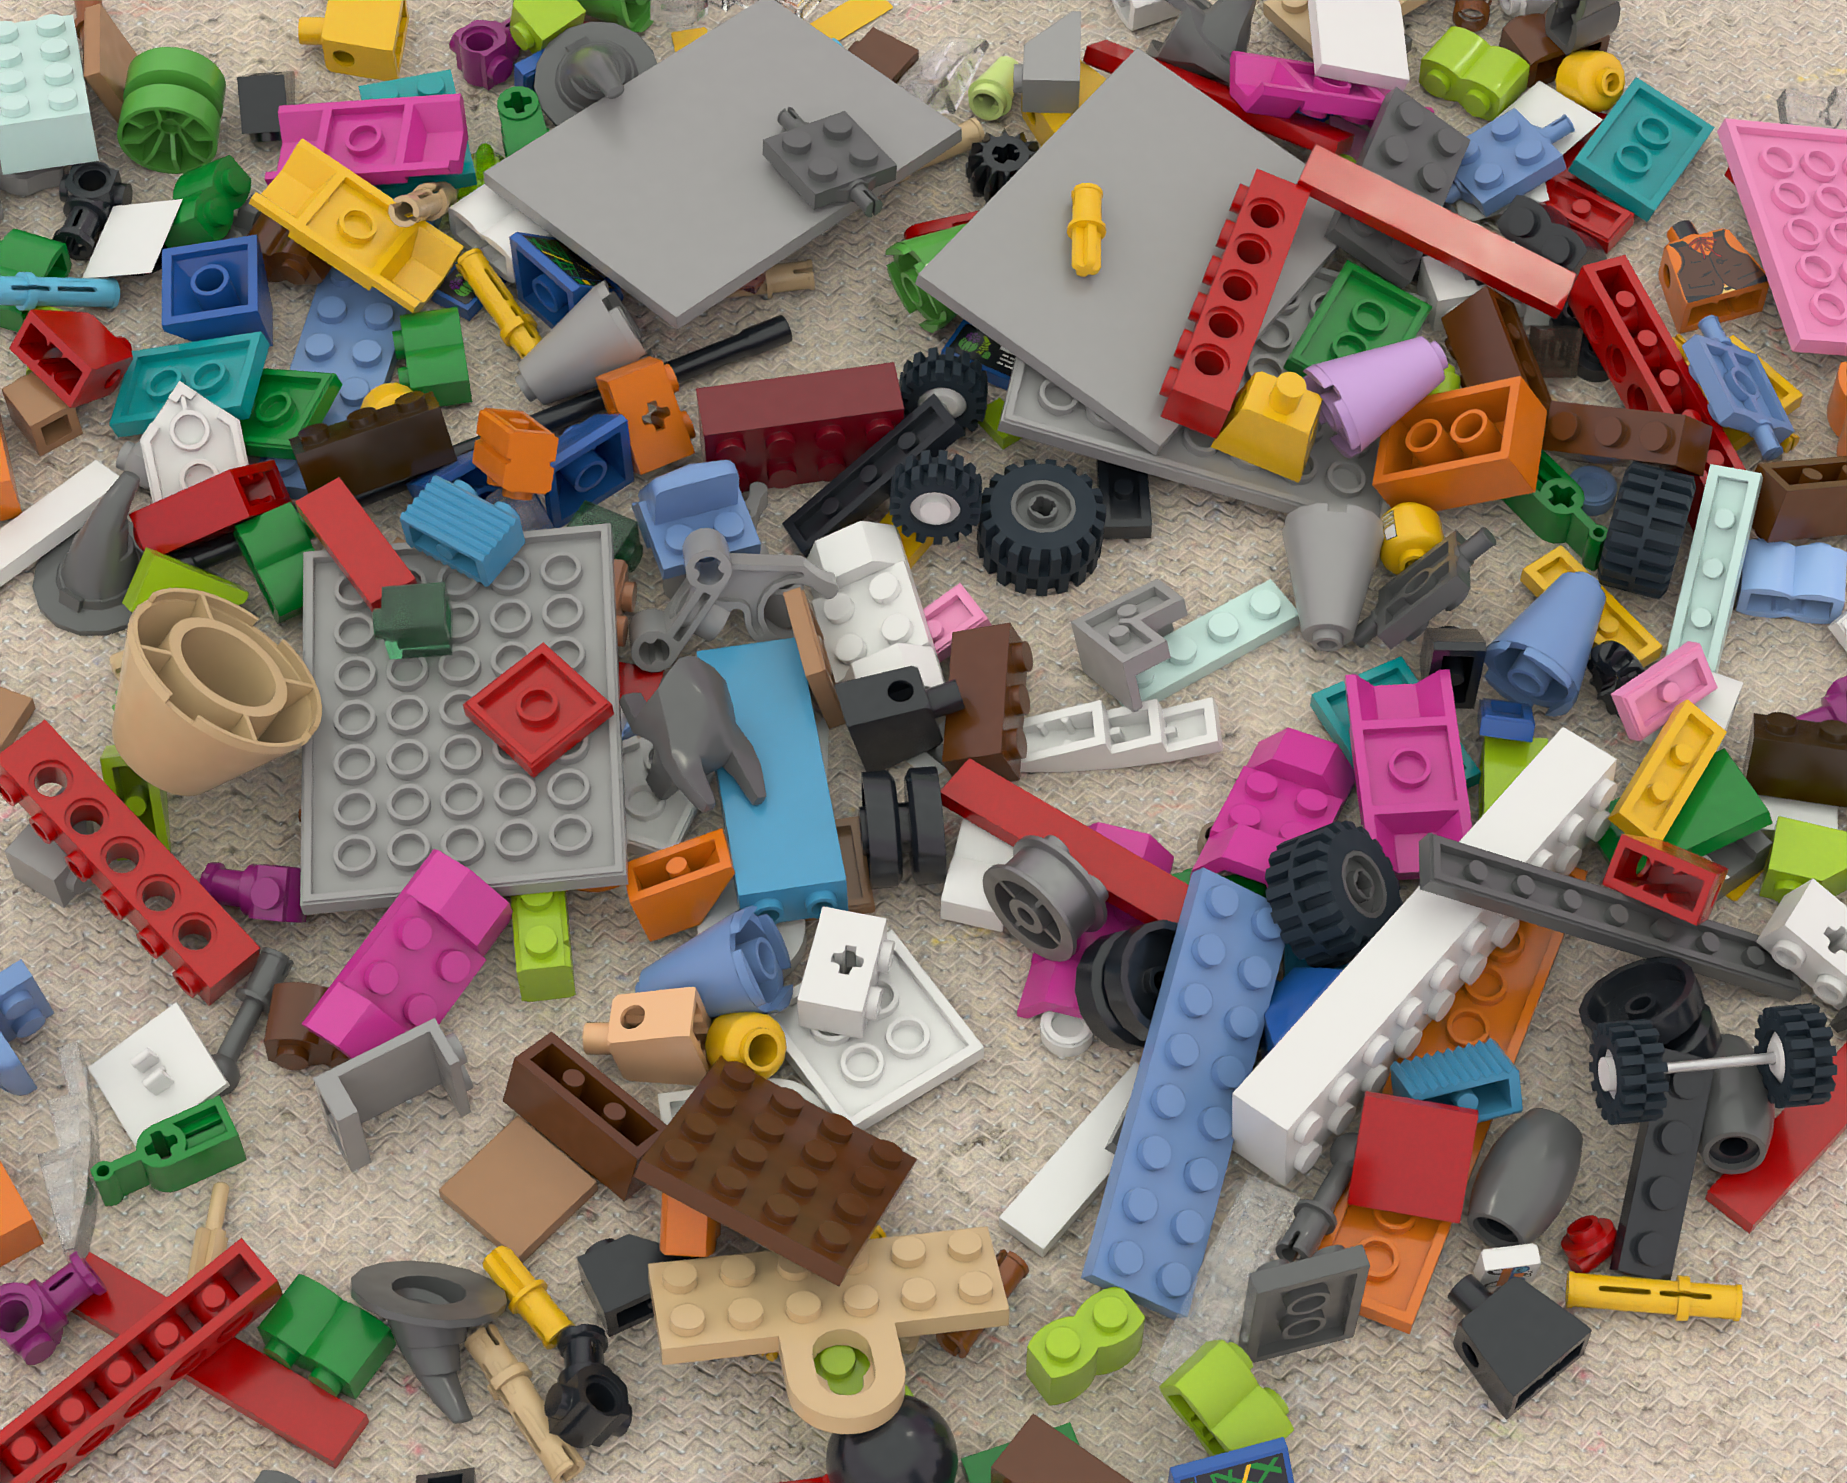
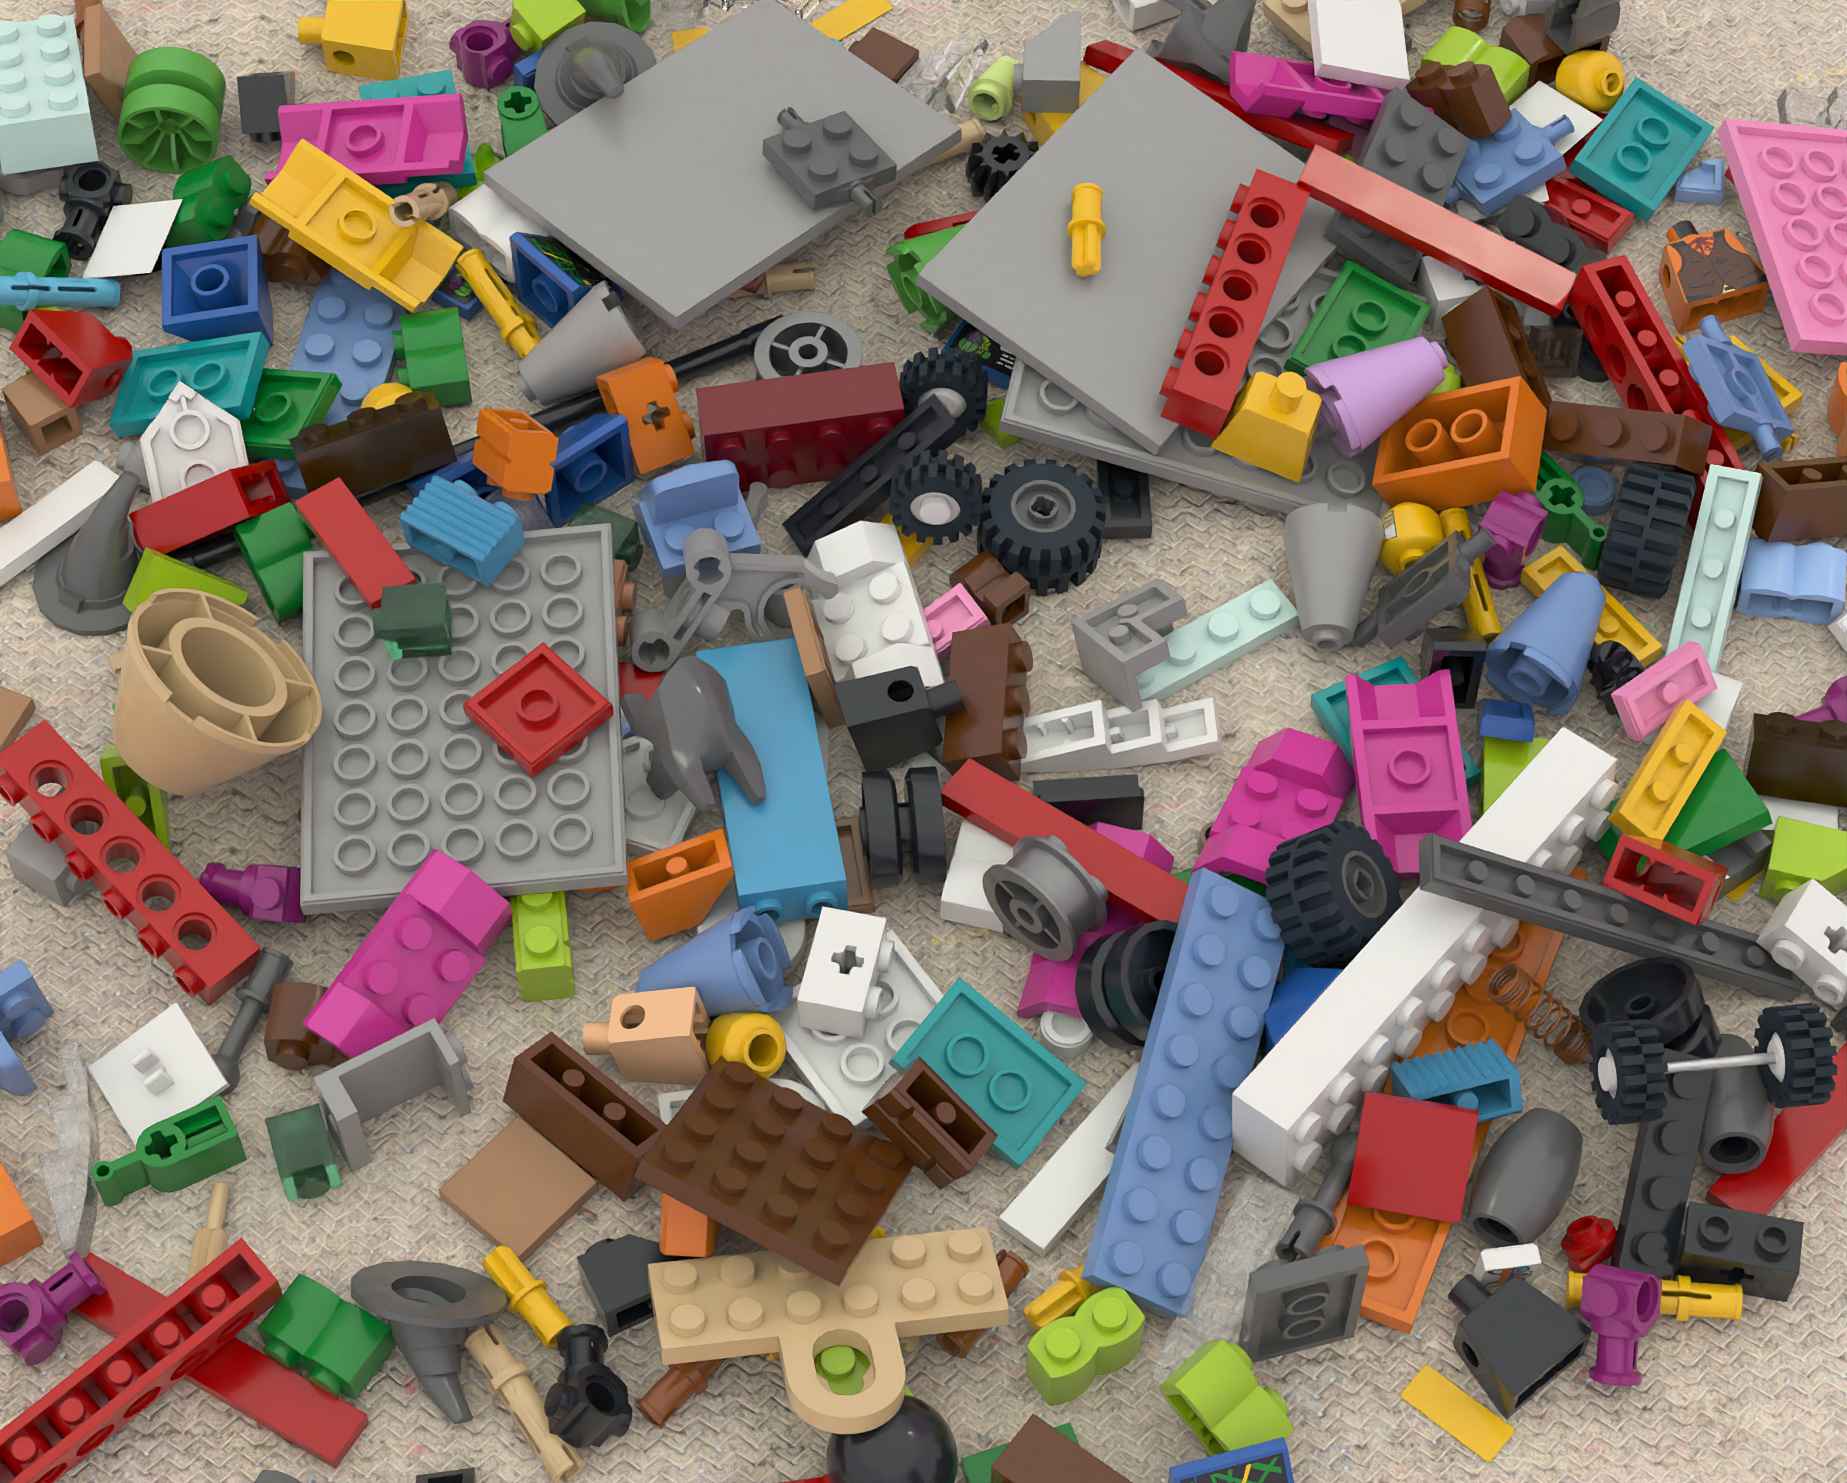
none -> clear green brick [265,1103,342,1201]
none -> dark orange pin [634,1358,728,1430]
none -> flat silver wheel [754,311,863,380]
none -> reddish brown brick [862,1056,998,1190]
none -> teal plate [888,977,1087,1170]
none -> reddish brown leg [949,551,1030,625]
none -> yellow axle [1023,1262,1104,1333]
none -> black panel [1033,774,1145,830]
none -> yellow sticker [1401,1365,1515,1462]
none -> reddish brown brick [1406,61,1512,138]
none -> yellow pin [1438,507,1503,647]
none -> magenta connector [1478,490,1548,590]
none -> dark orange piece [1486,963,1591,1065]
none -> magenta connector [1581,1264,1662,1386]
none -> black brick [1673,1201,1804,1302]
none -> light blue tile [1674,159,1724,205]

